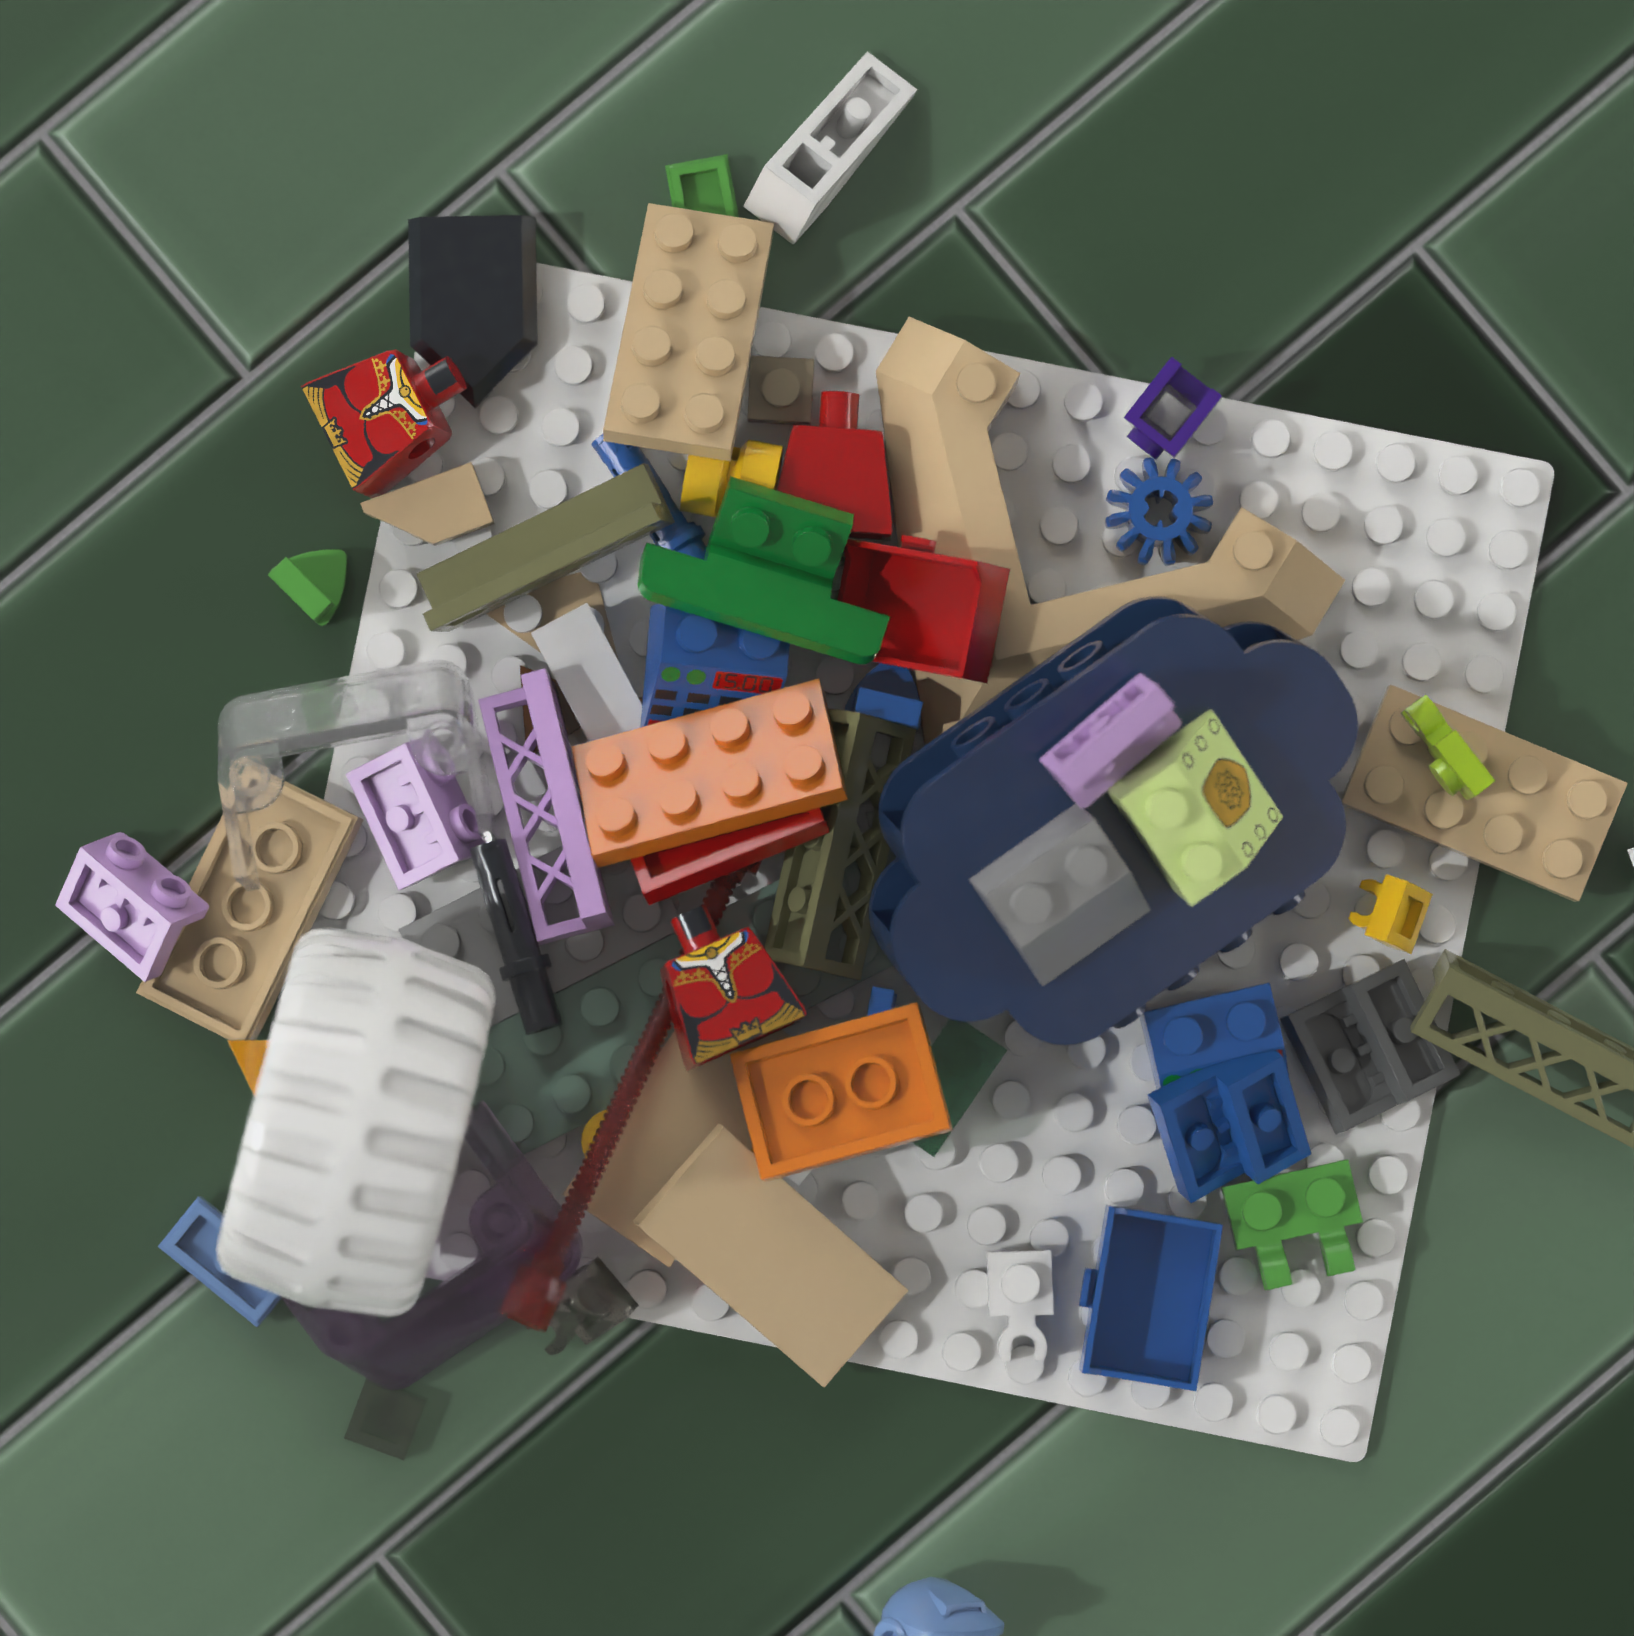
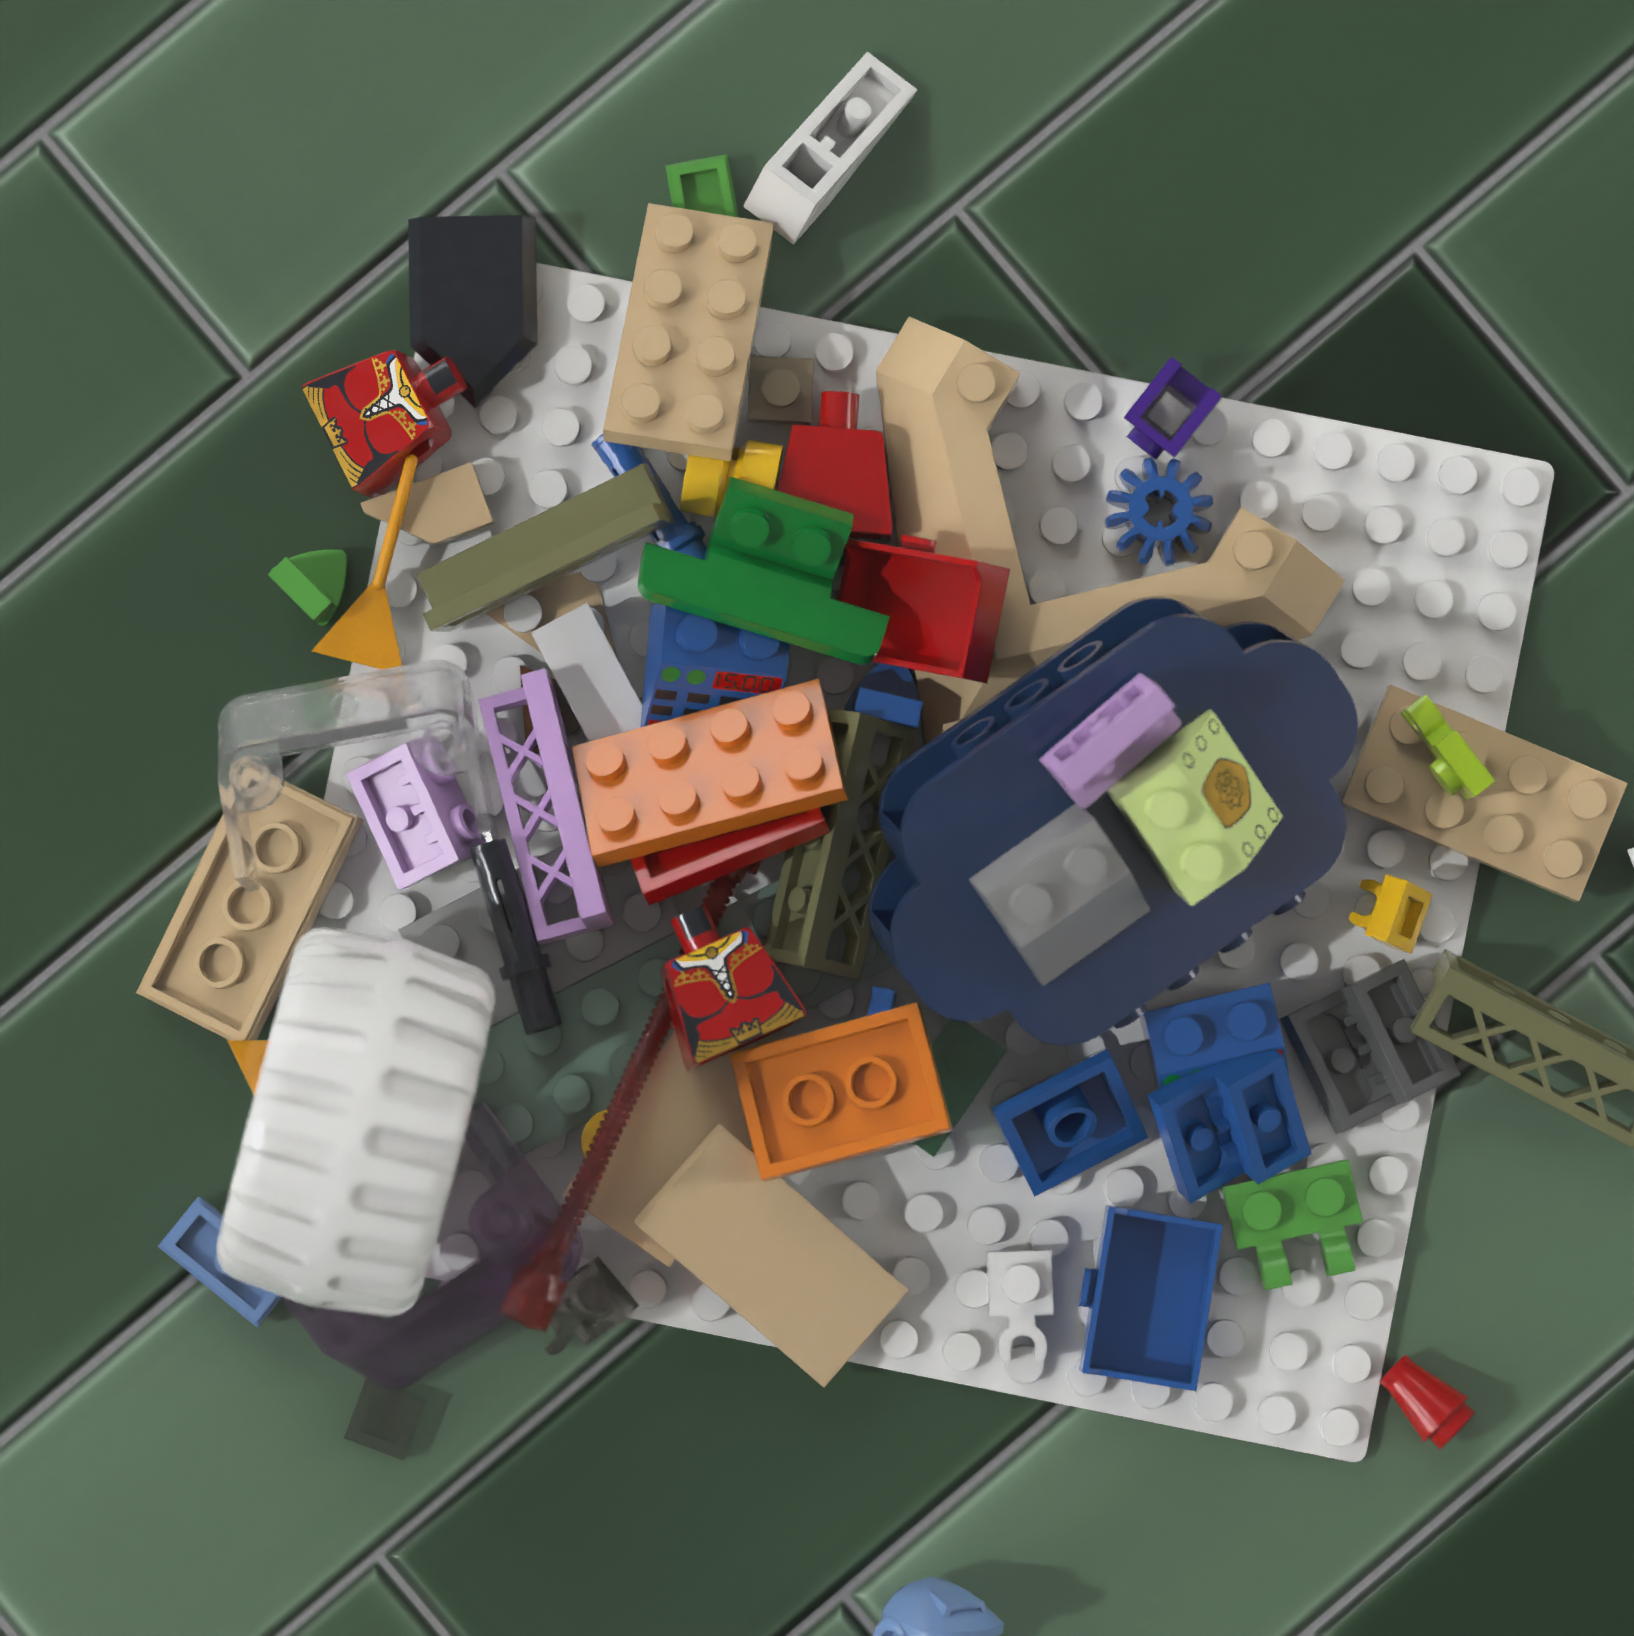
lavender bracket [55,832,209,982] -> none
none -> light orange piece [311,454,418,675]
none -> blue slope [989,1049,1148,1197]
none -> red cone [1379,1354,1476,1450]

